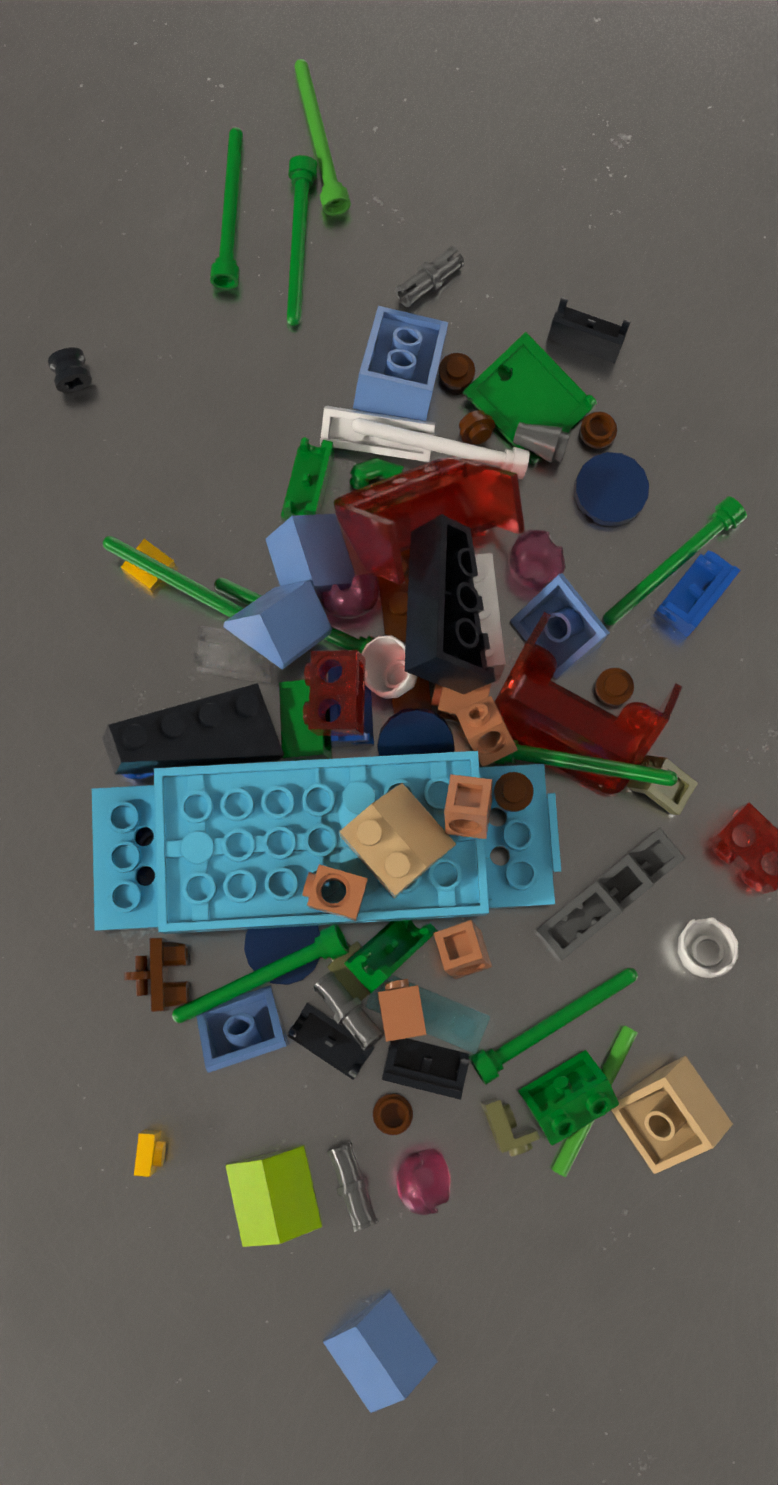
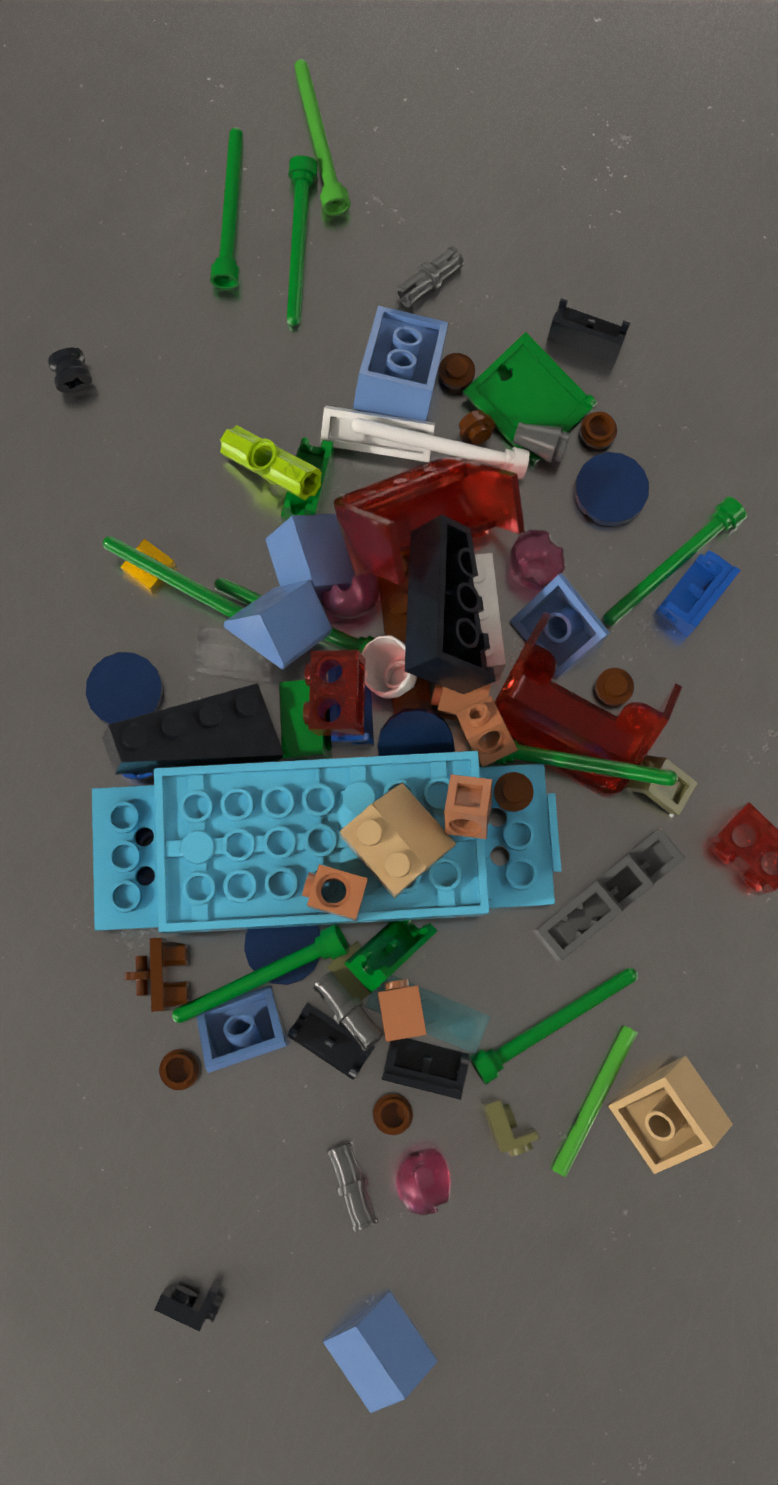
yellow plate [134,1129,166,1177] -> none
lime slope [225,1145,322,1247] -> none
green arm [349,458,404,490] -> none
nougat brick [434,920,492,979] -> none
green bracket [518,1050,619,1145] -> none
white hair [678,917,738,978] -> none
none -> dark blue tile [86,652,164,724]
none -> black bracket [154,1281,224,1332]
none -> reddish brown plate [159,1049,200,1090]
none -> lime piece [220,425,322,500]

